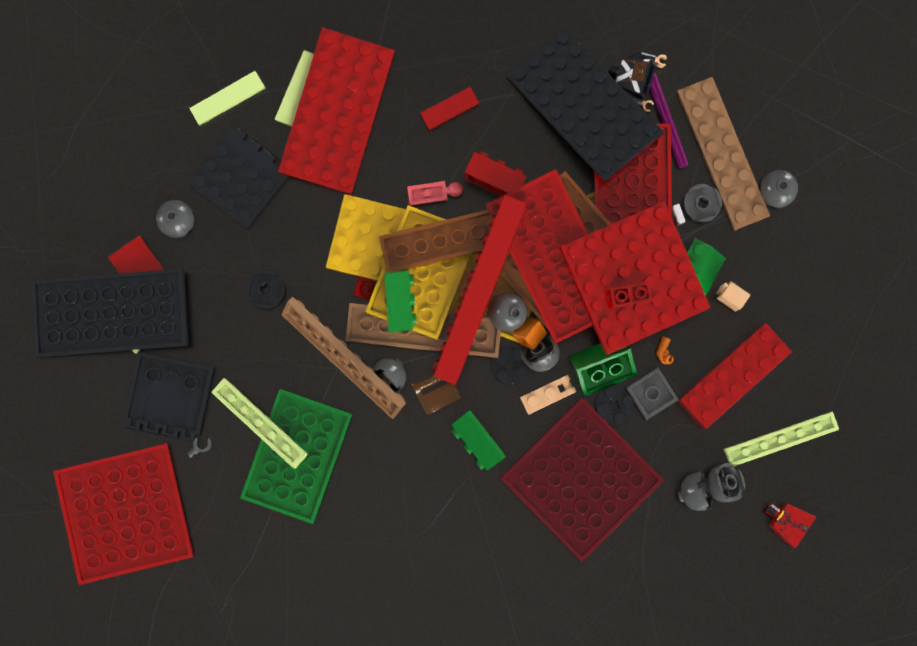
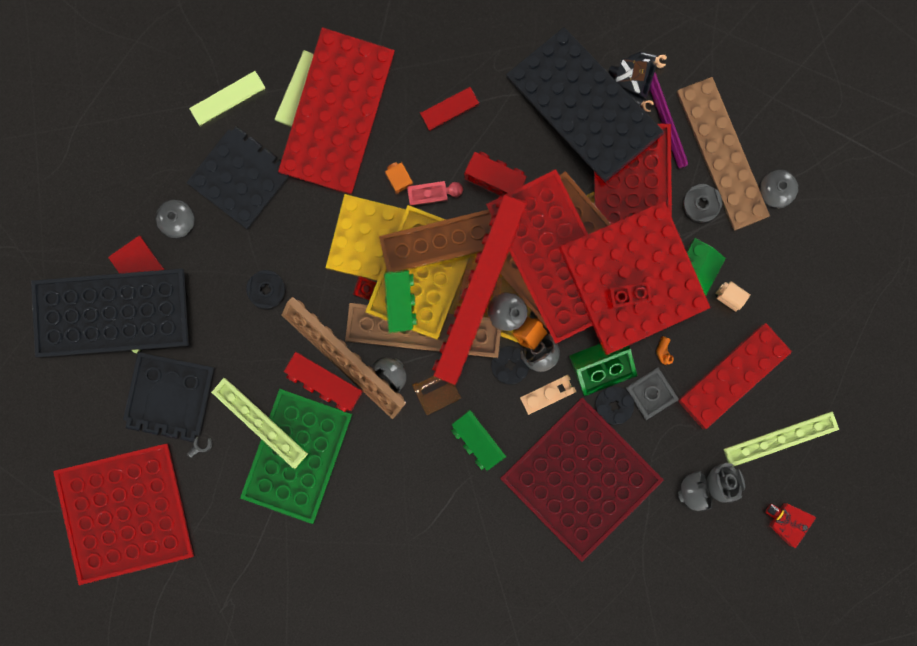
white tile [672,204,686,226] -> none
none -> red brick [284,352,363,412]
none -> orange brick [385,162,413,194]

